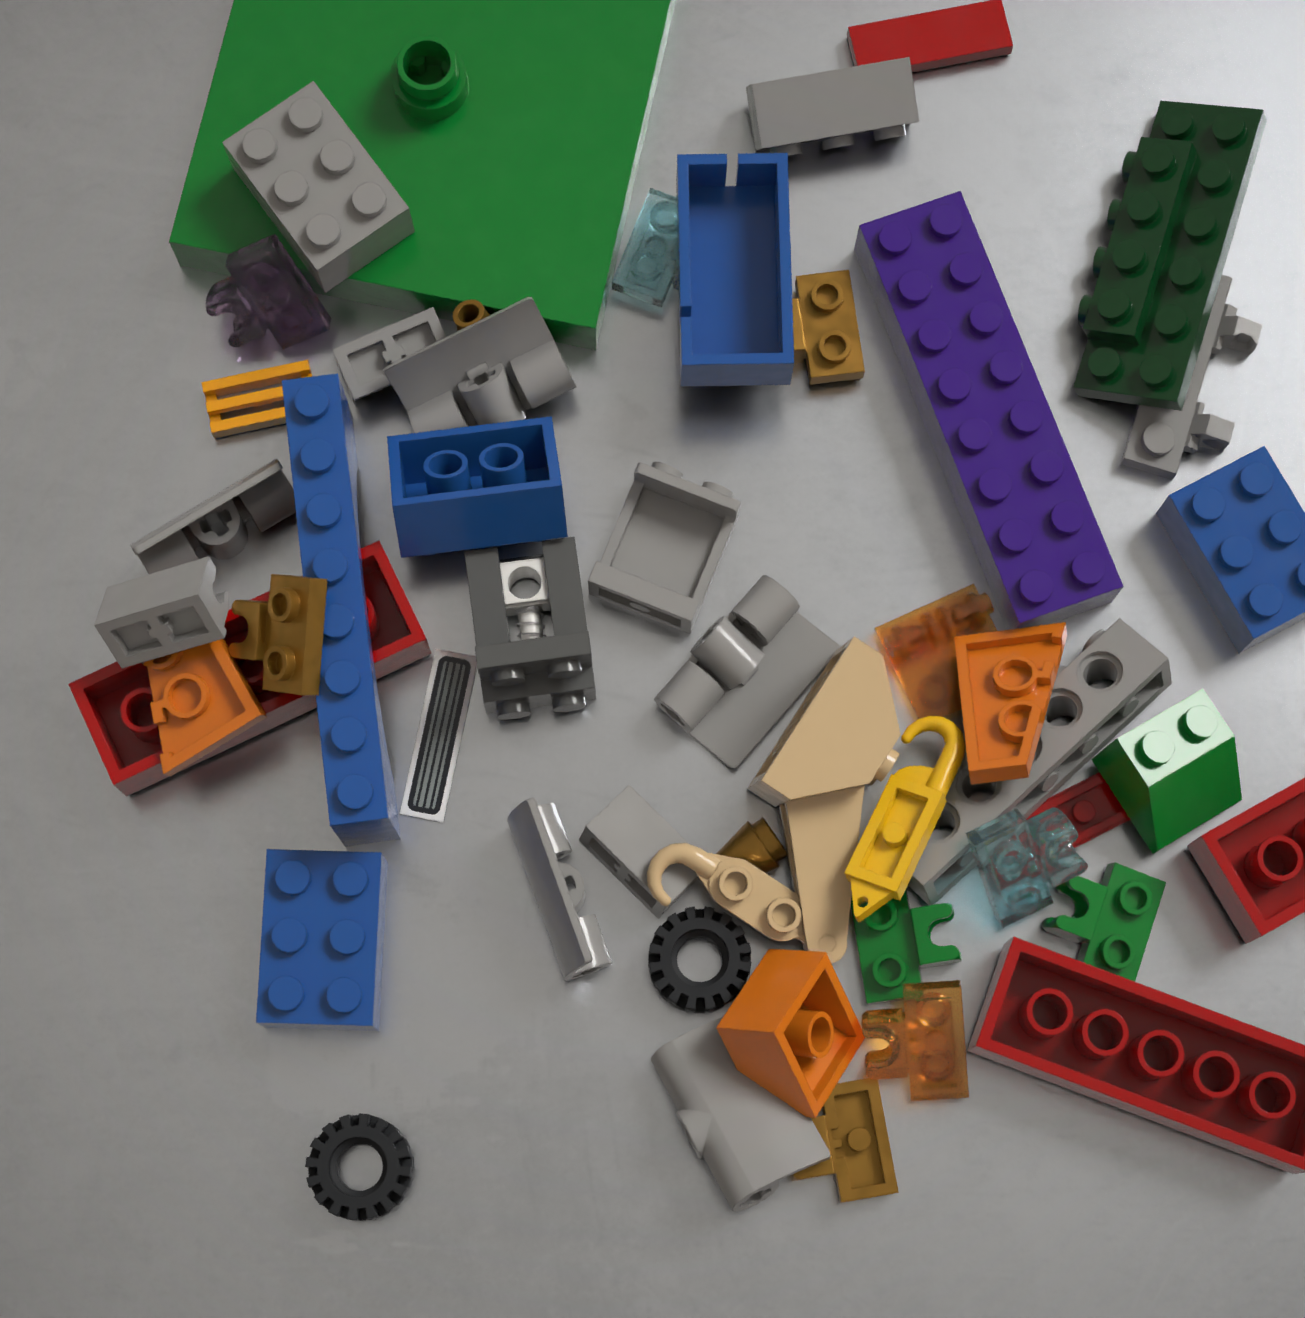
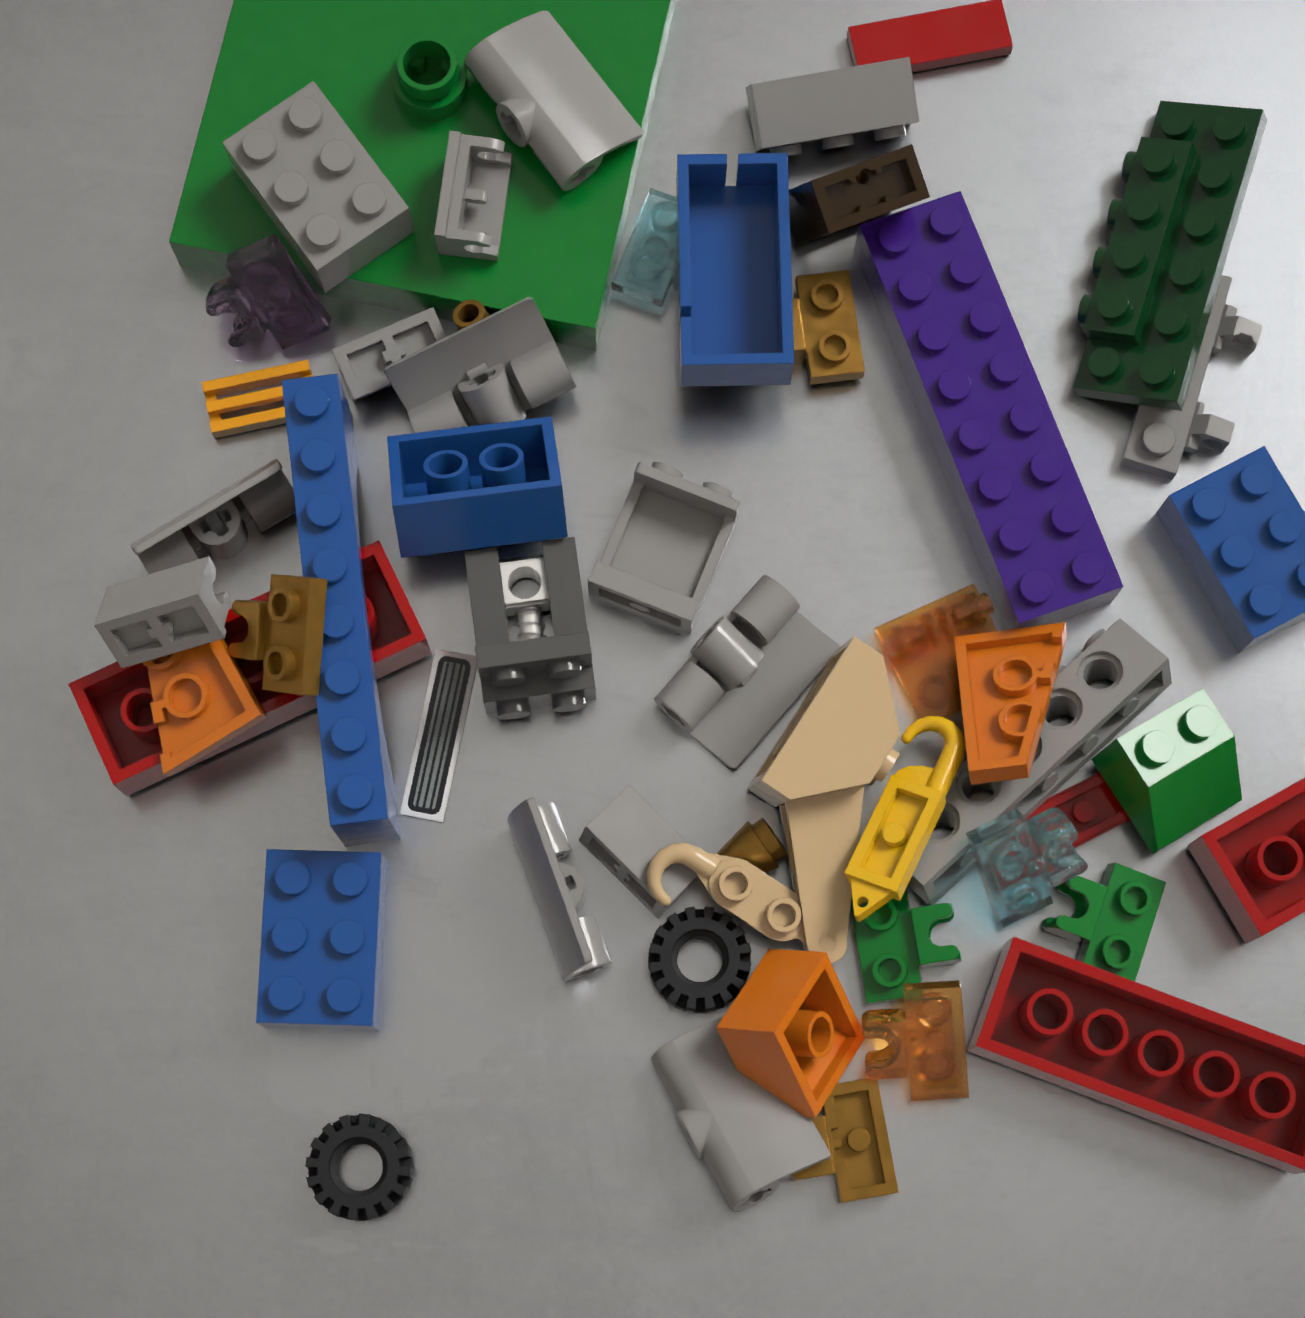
none -> light grey hinge [434,131,513,261]
none -> light grey panel [464,10,644,191]
none -> dark brown window [789,144,930,245]

